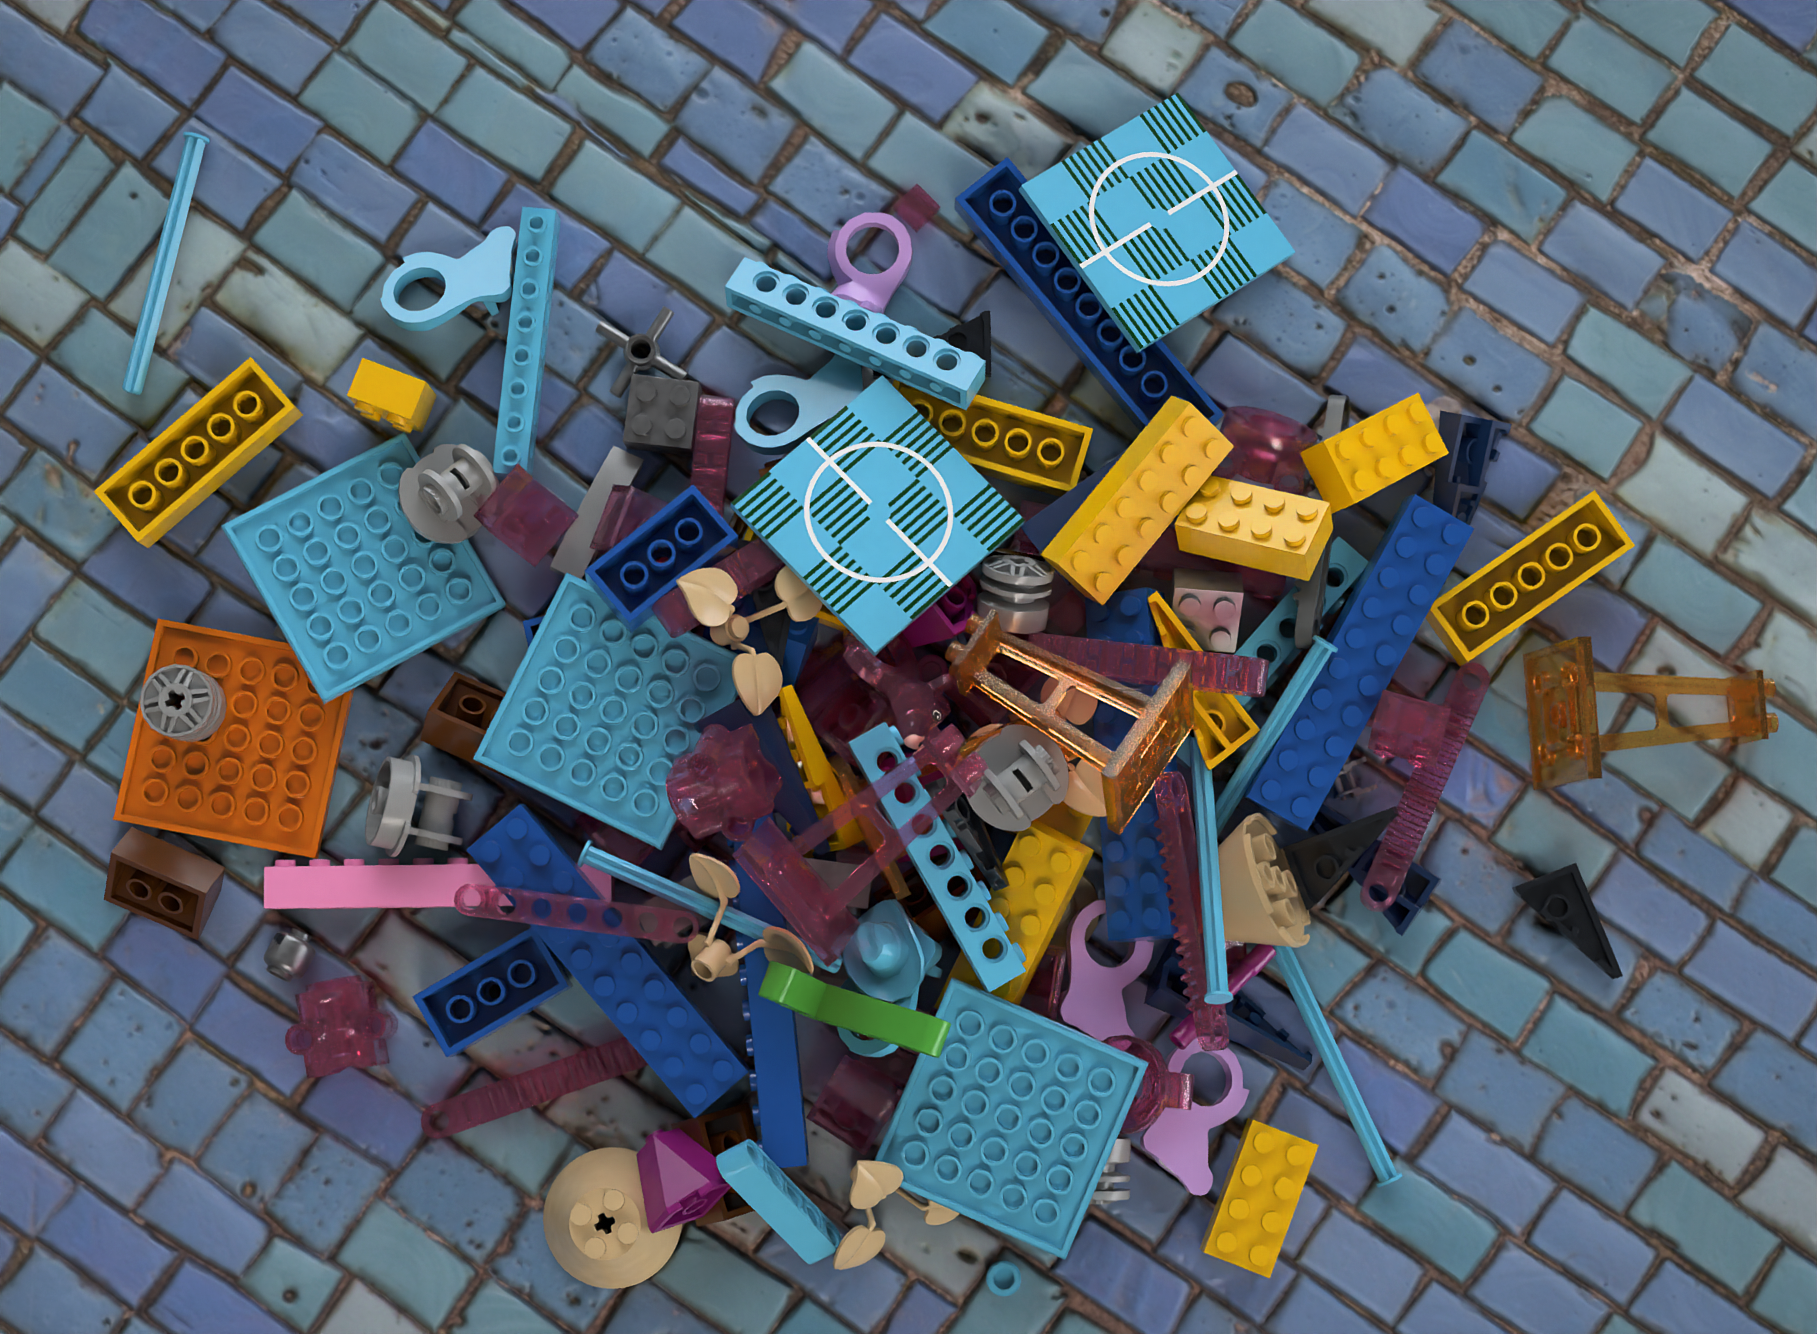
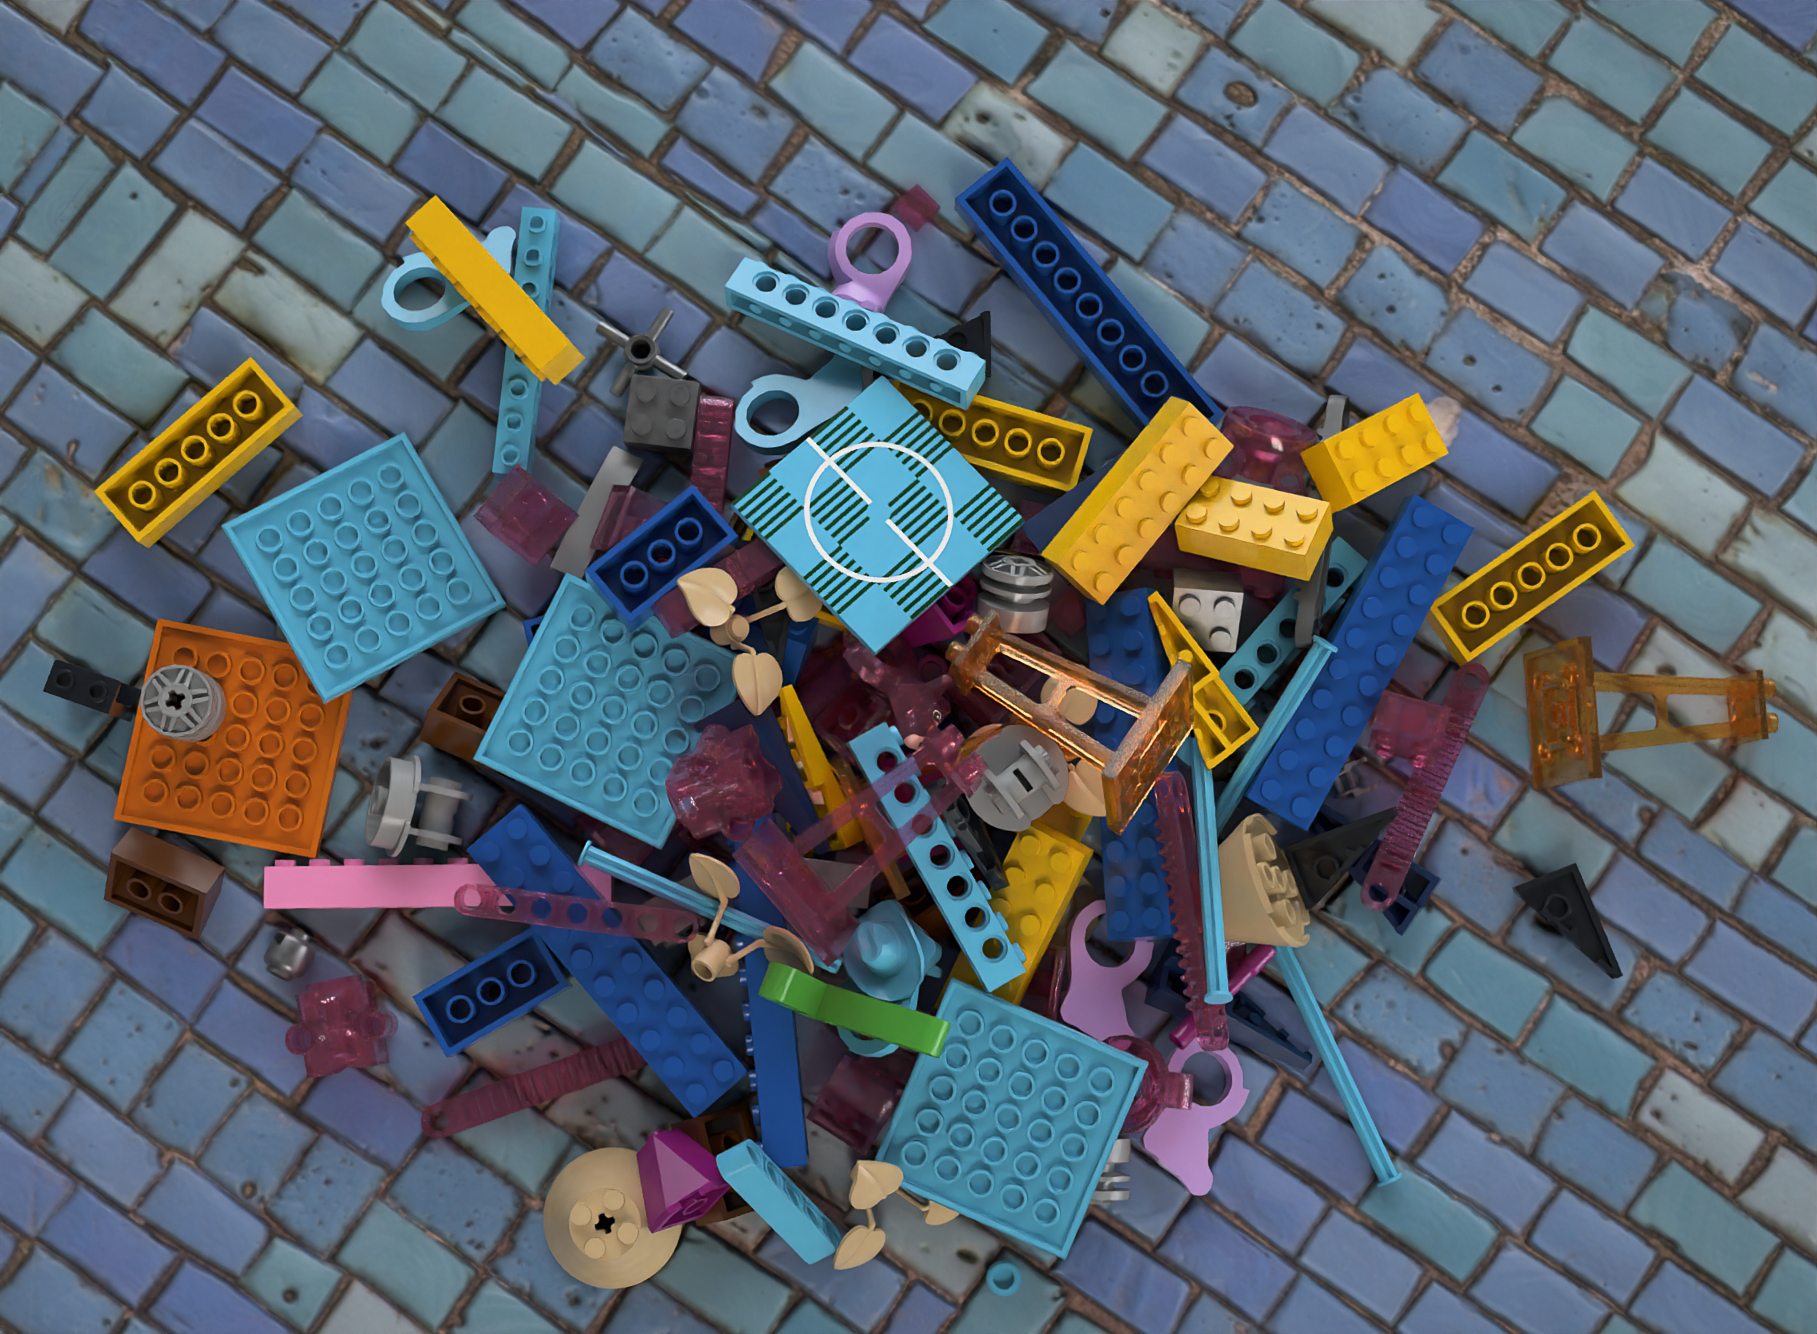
medium azure axle [122,132,210,395] -> none
yellow brick [347,358,437,434] -> none
light grey piece [398,444,501,544] -> none
medium azure tile [1019,93,1295,353] -> none
clear pink beam [1024,633,1269,697] -> none
yellow brick [1199,1118,1319,1278] -> none
dark blue wedge [1433,410,1512,584] -> none
none -> black panel [43,659,142,722]
none -> yellow brick [405,195,585,386]

